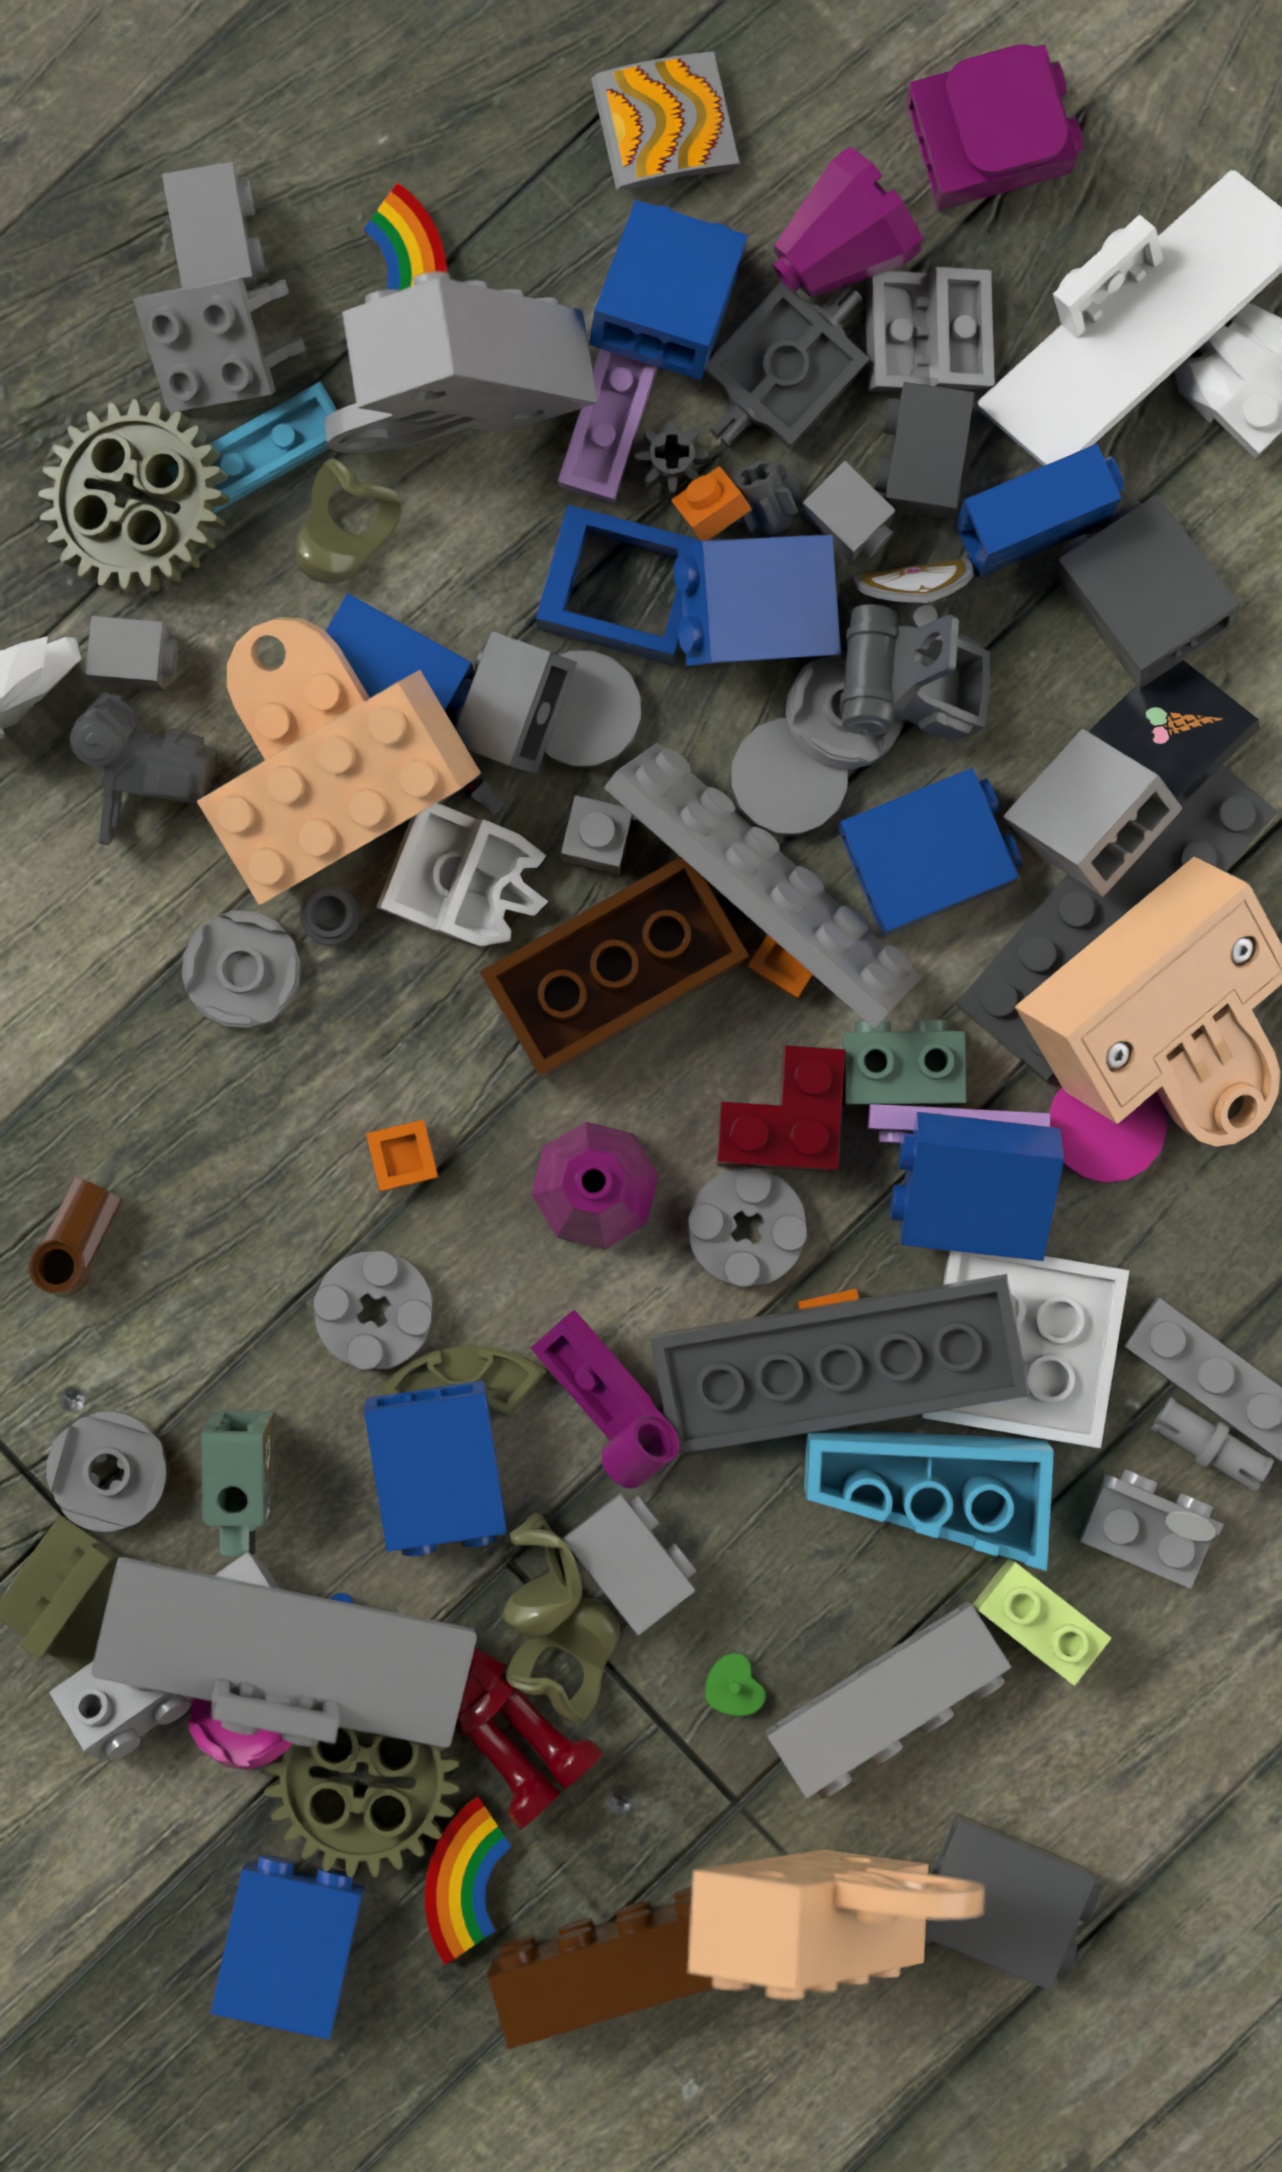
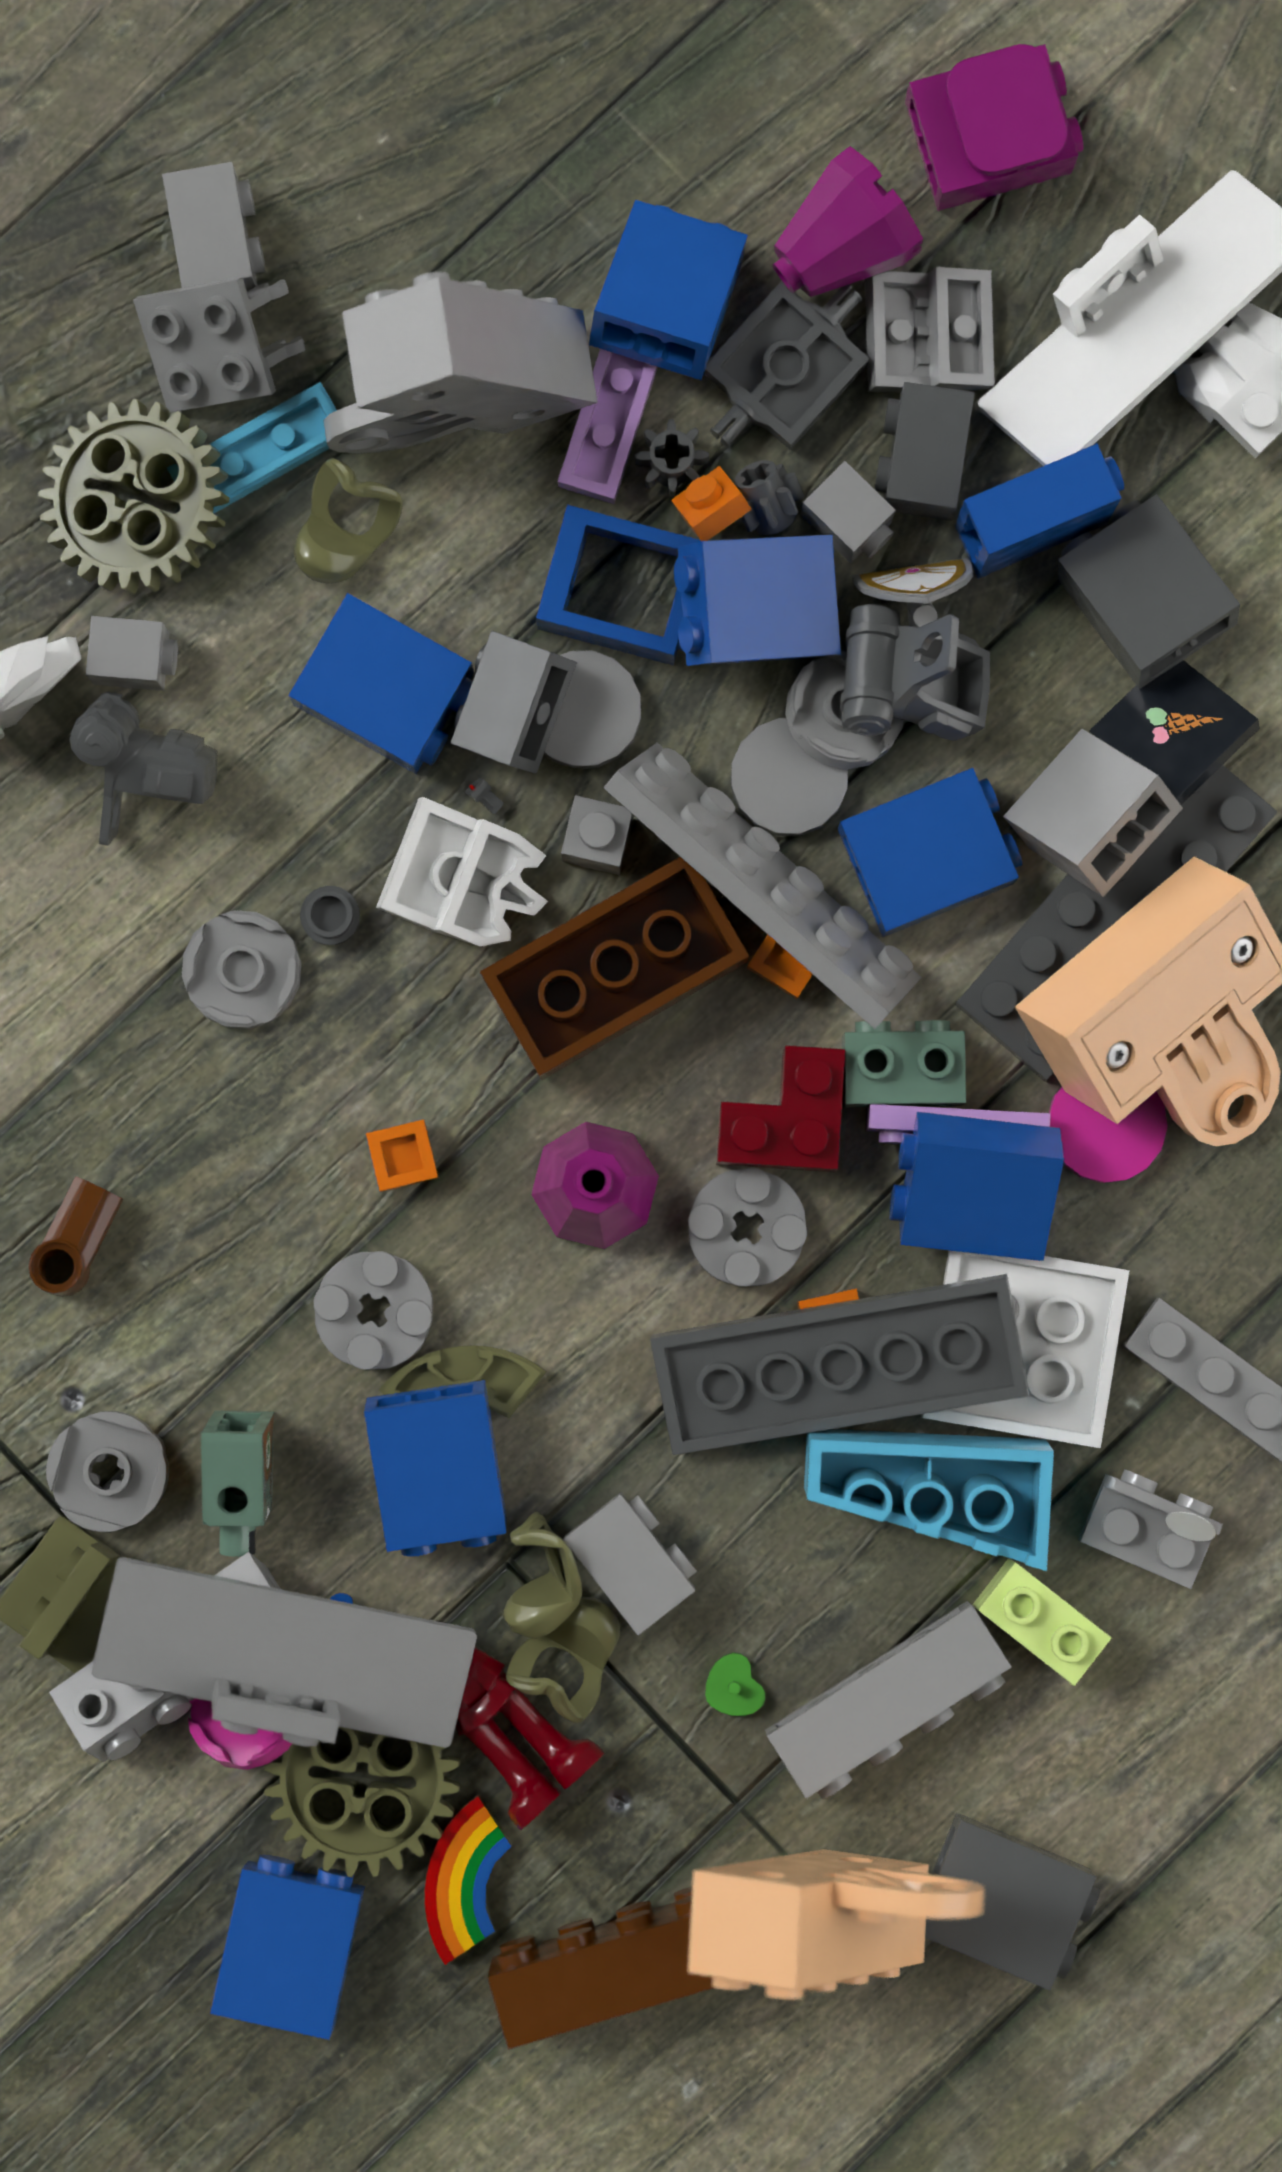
light nougat brick [197,617,481,905] -> none
tile [364,182,447,291] -> none
magenta plate [530,1309,680,1489] -> none
slope [591,51,740,191] -> none
light grey pin [1150,1397,1274,1493] -> none

